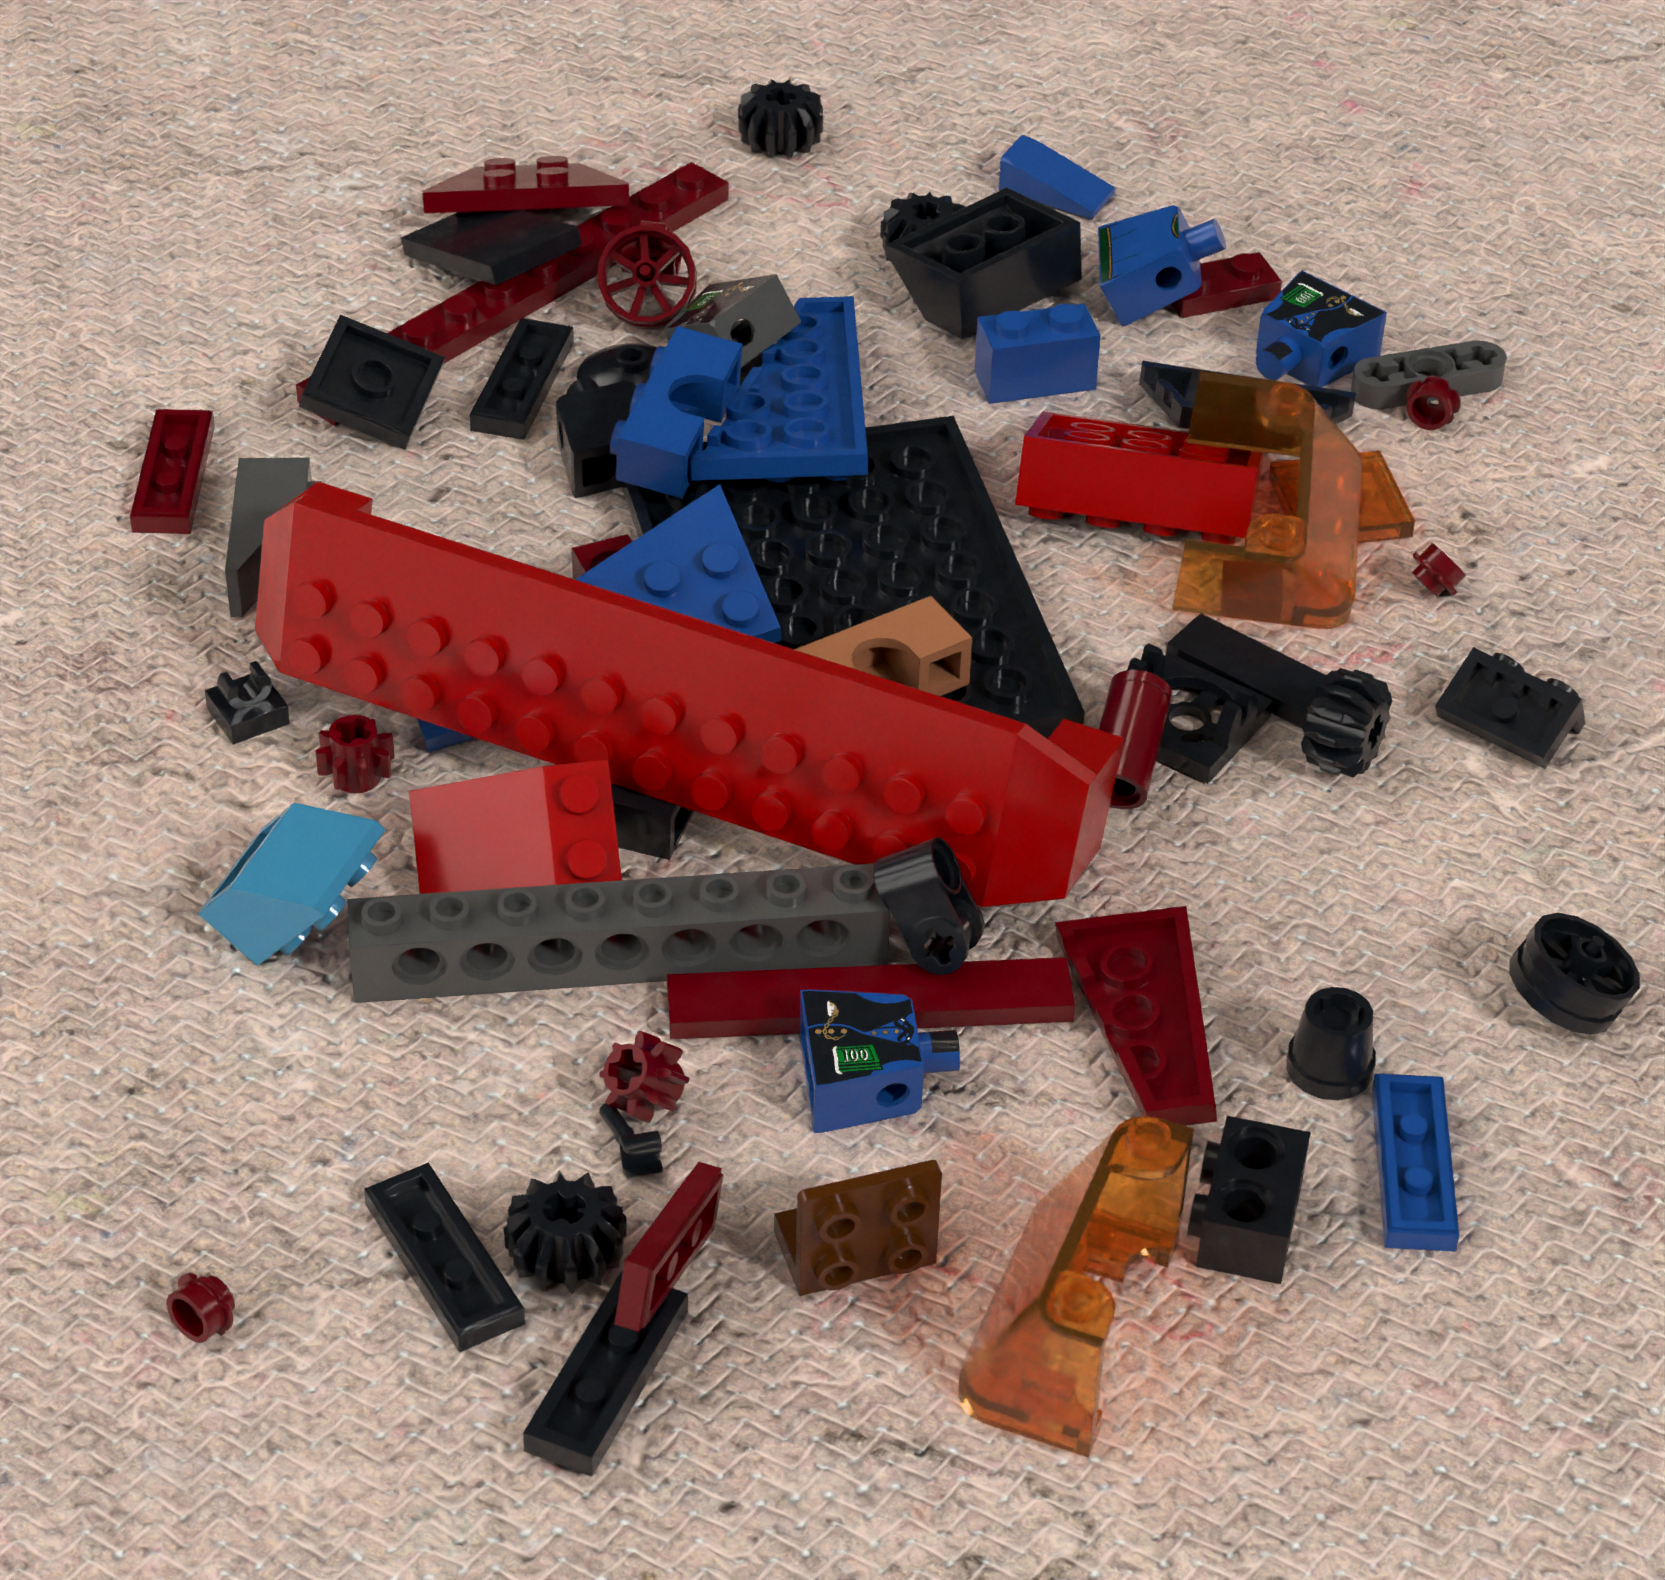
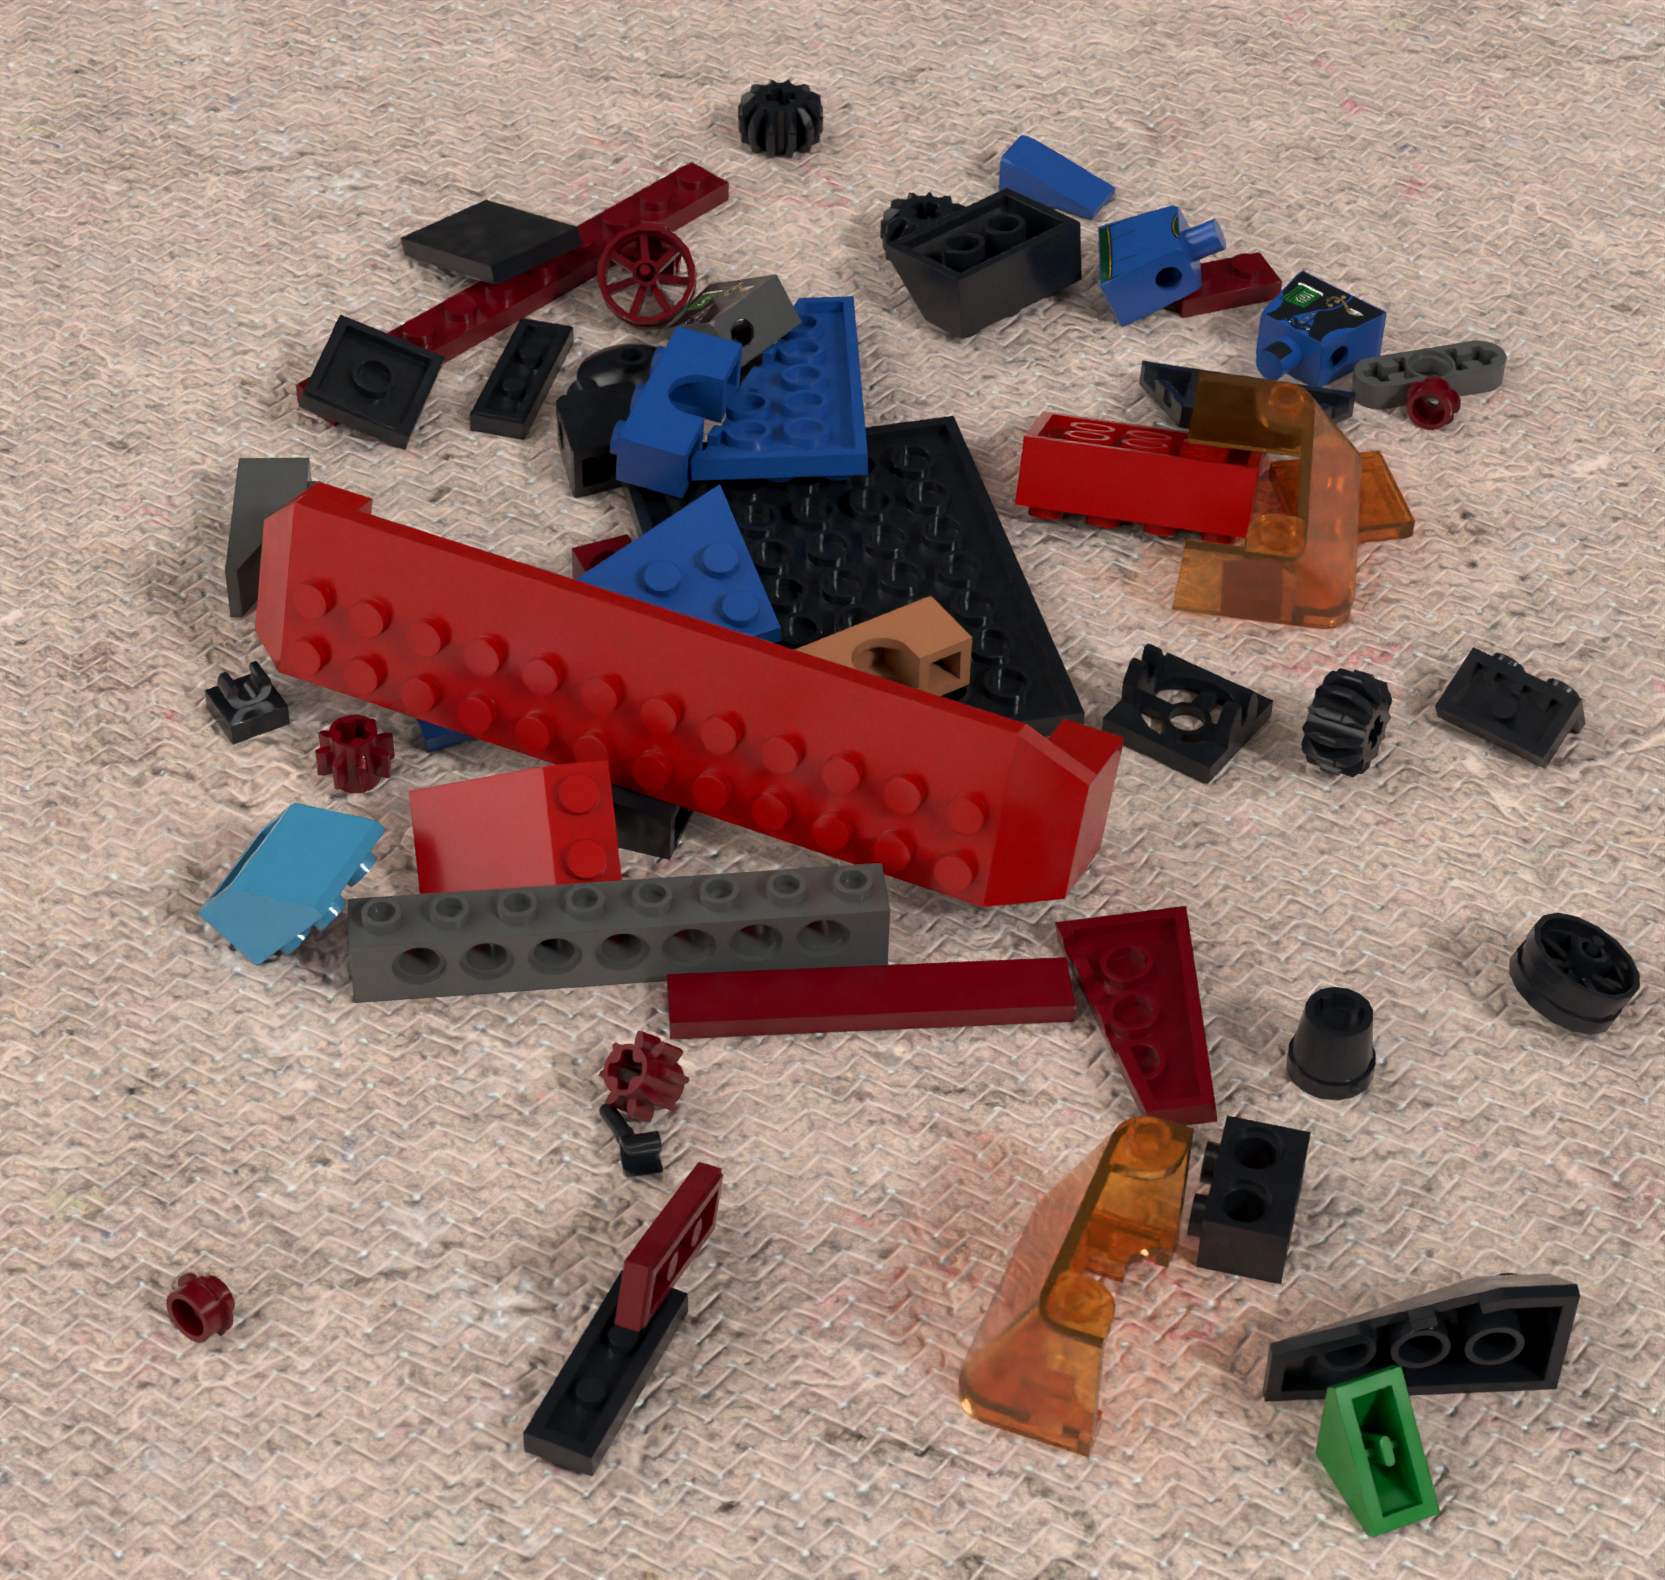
dark red tile [130,409,215,534] -> none
black tile [364,1162,525,1353] -> none
dark red wing [422,156,630,214] -> none
black gear [504,1170,627,1294] -> none
reddish brown bracket [774,1160,942,1296] -> none
torso [799,990,960,1133] -> none
black piece [874,836,985,975] -> none
blue brick [974,303,1101,404] -> none
dark red pin [1099,670,1172,809] -> none
black tile [1166,613,1326,728] -> none
blue tile [1372,1073,1459,1252] -> none
dark red plate [1411,543,1466,597] -> none
none -> black wedge [1262,1273,1580,1402]
none -> green slope [1315,1365,1440,1537]

